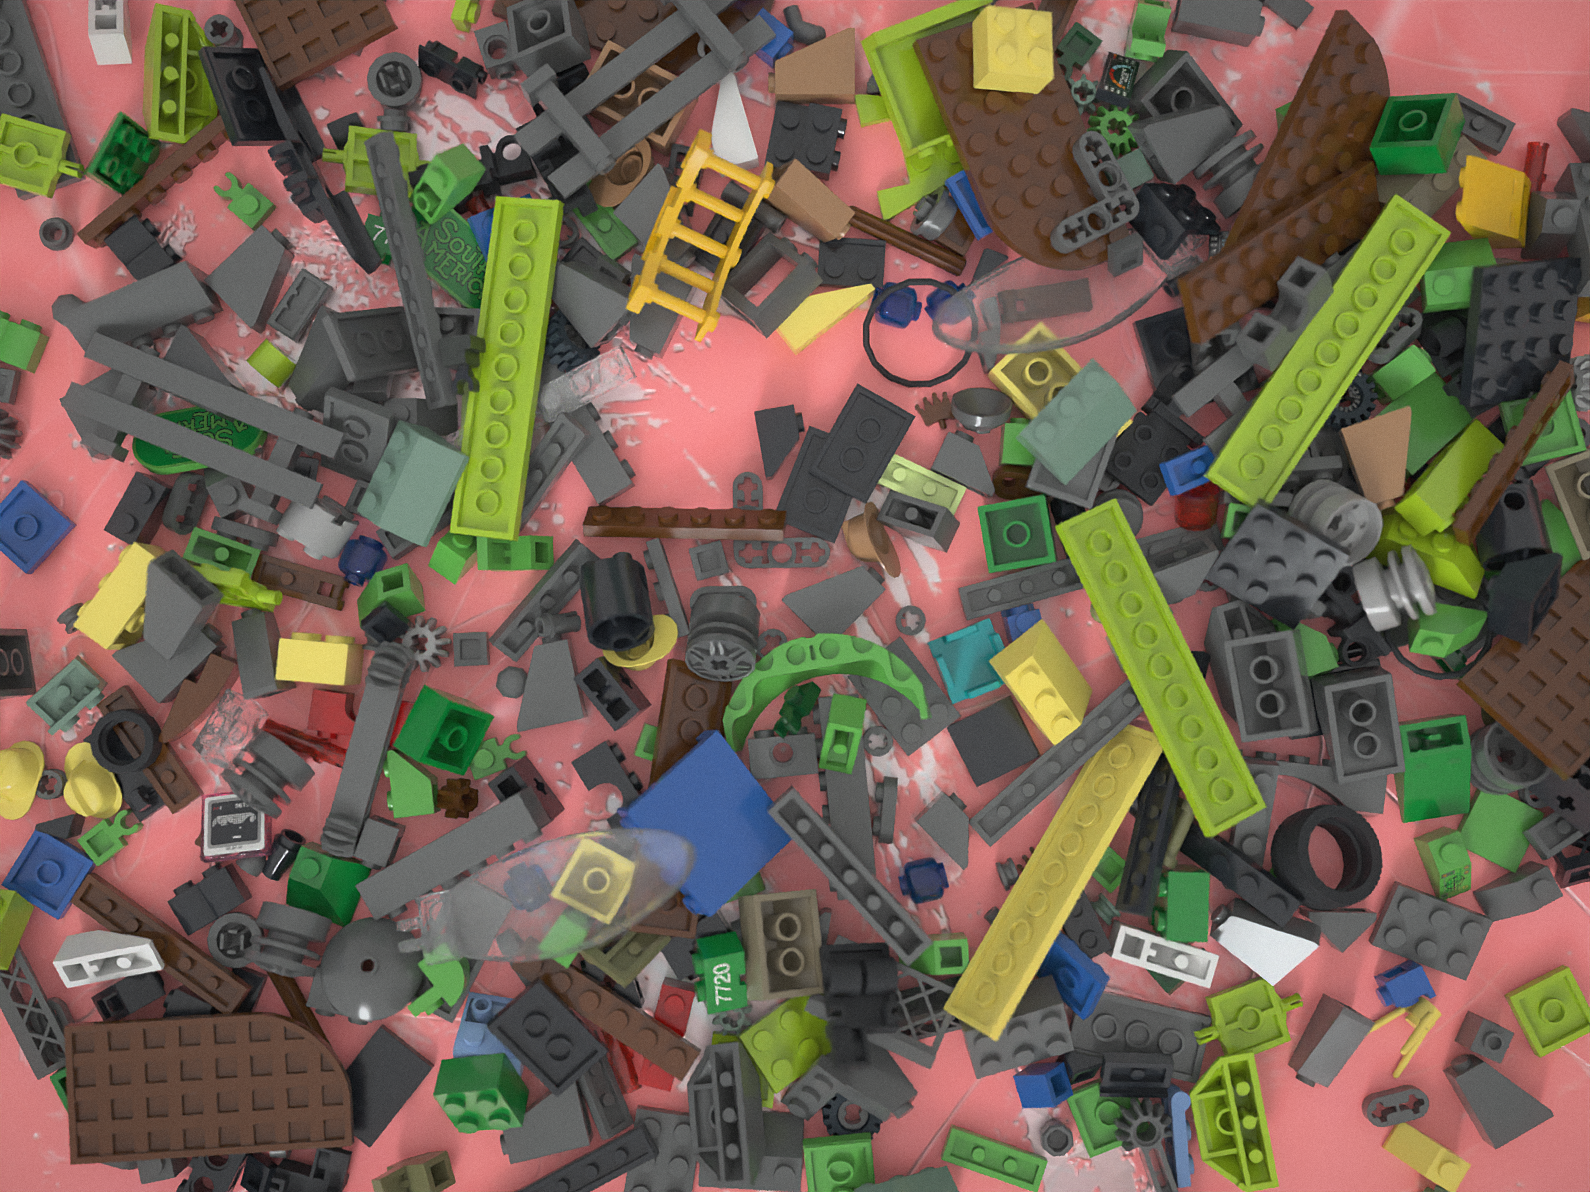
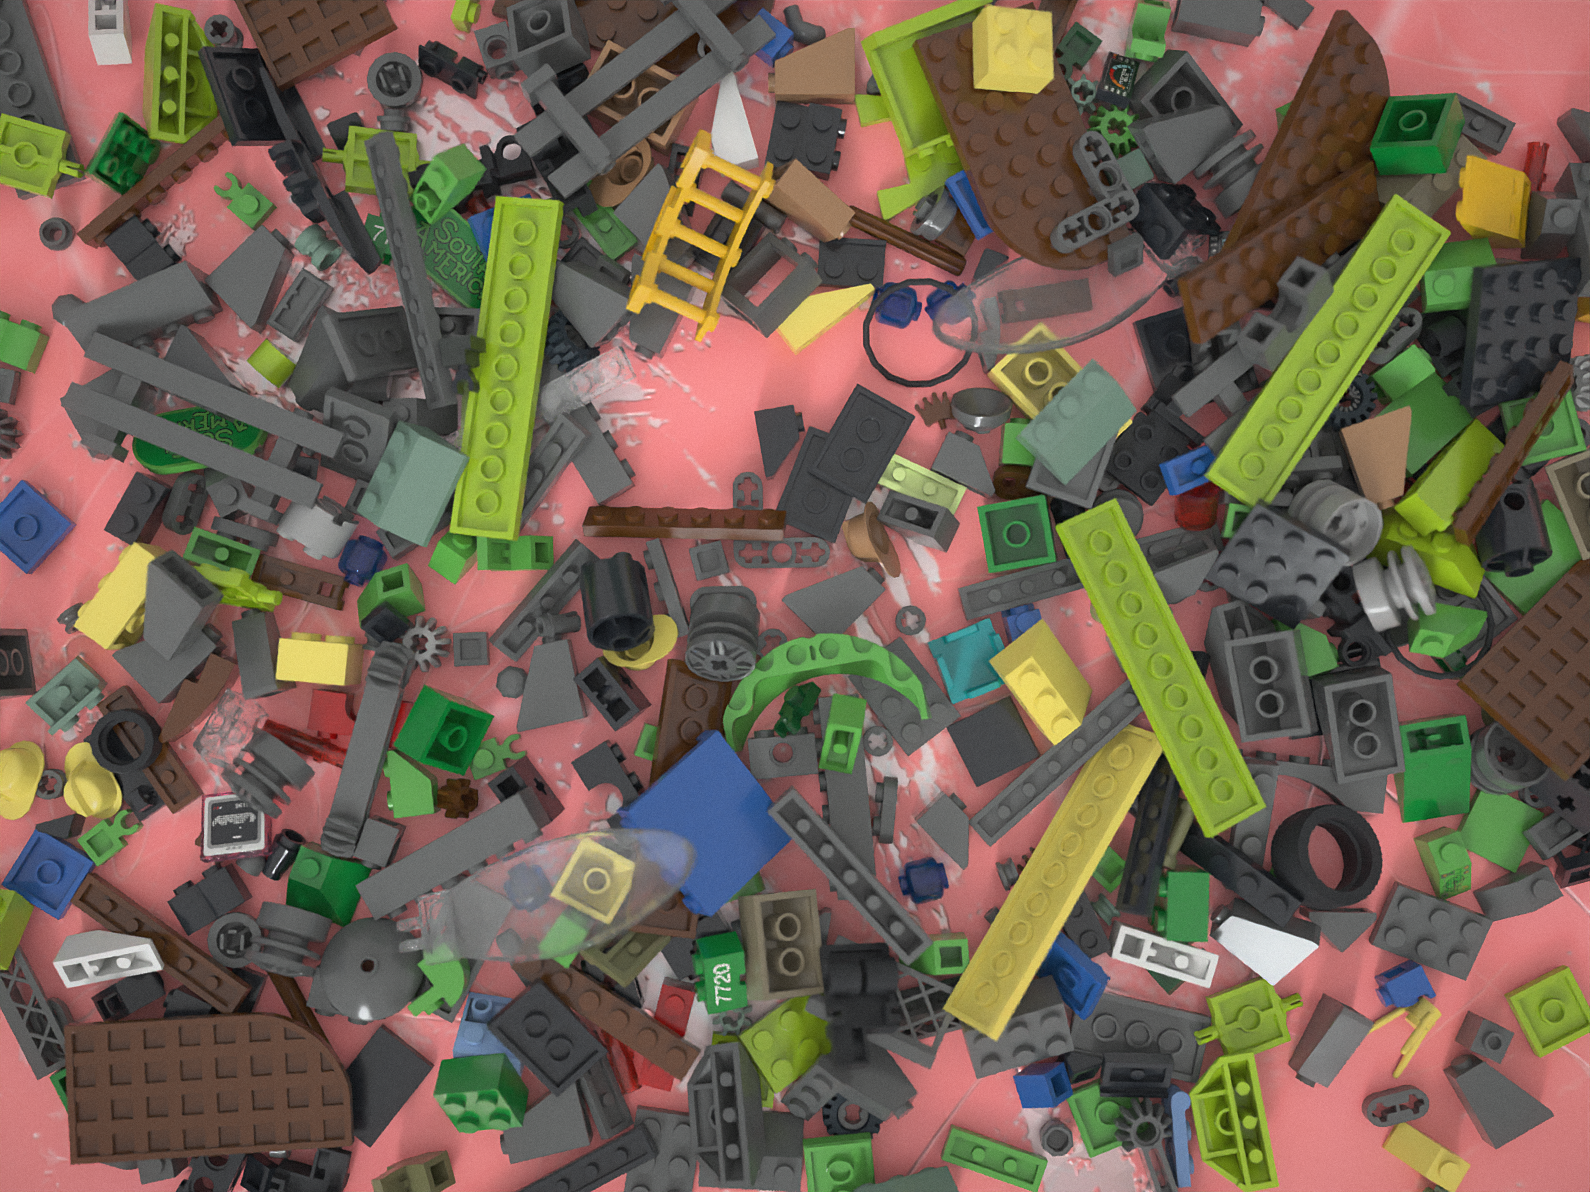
black slope [1485,552,1563,645] -> none
none -> sand green wheel [295,224,343,271]

